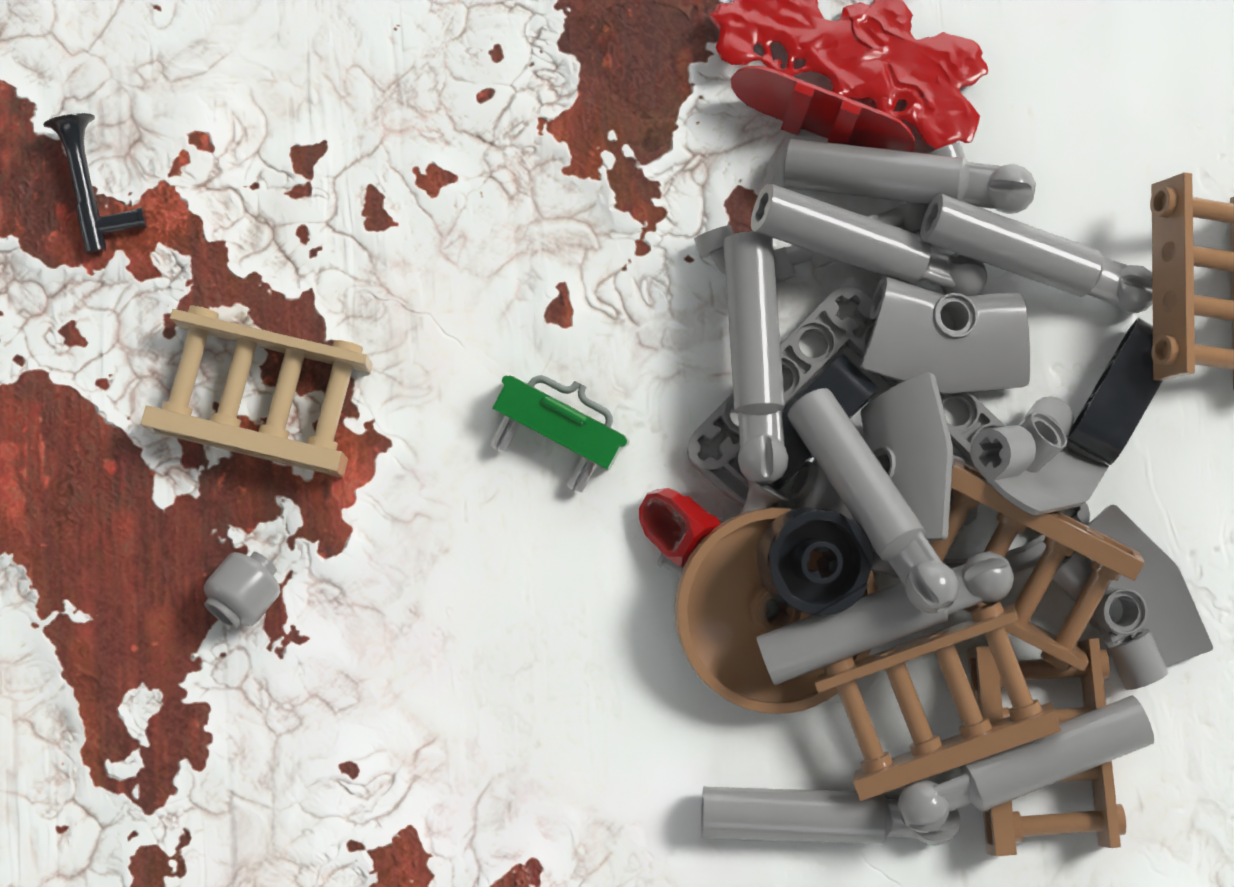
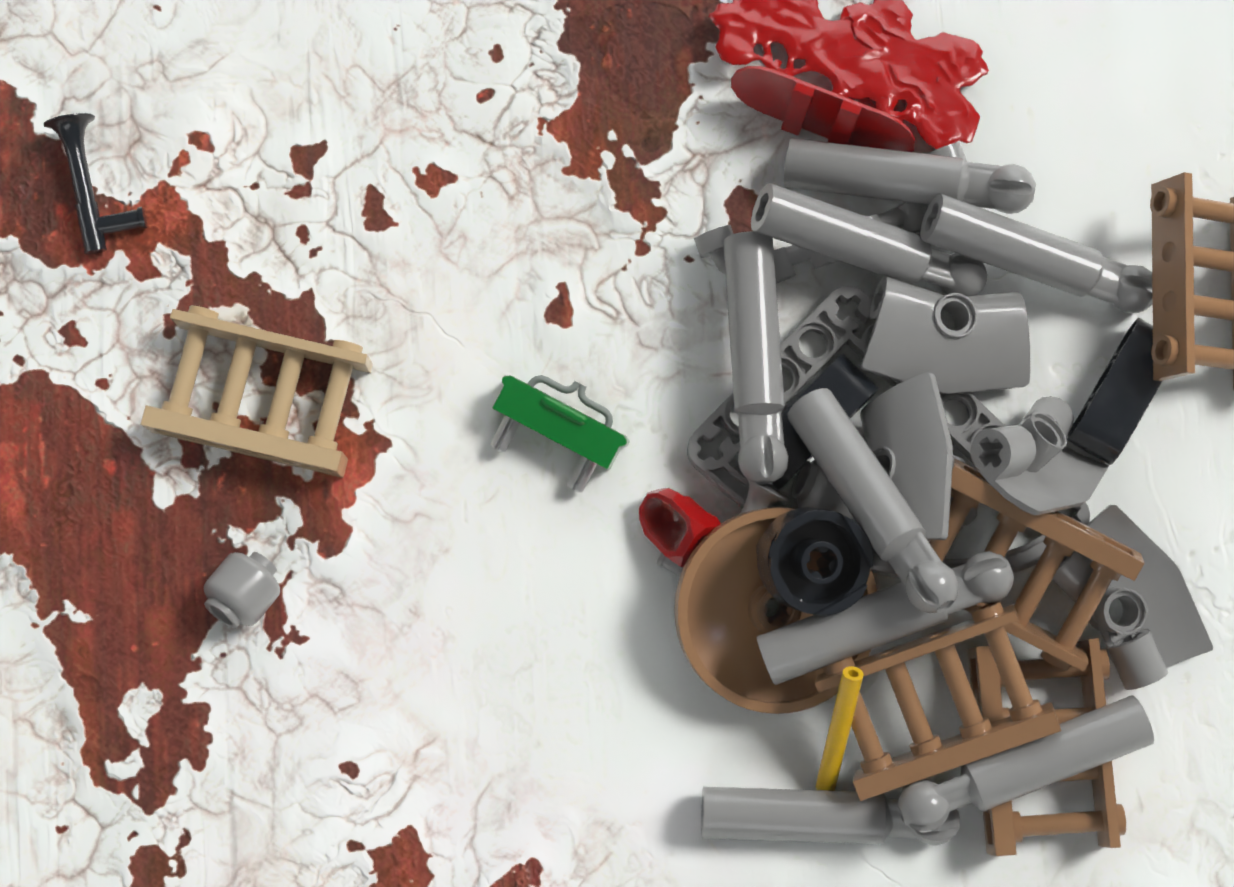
none -> yellow piece [815,666,864,791]

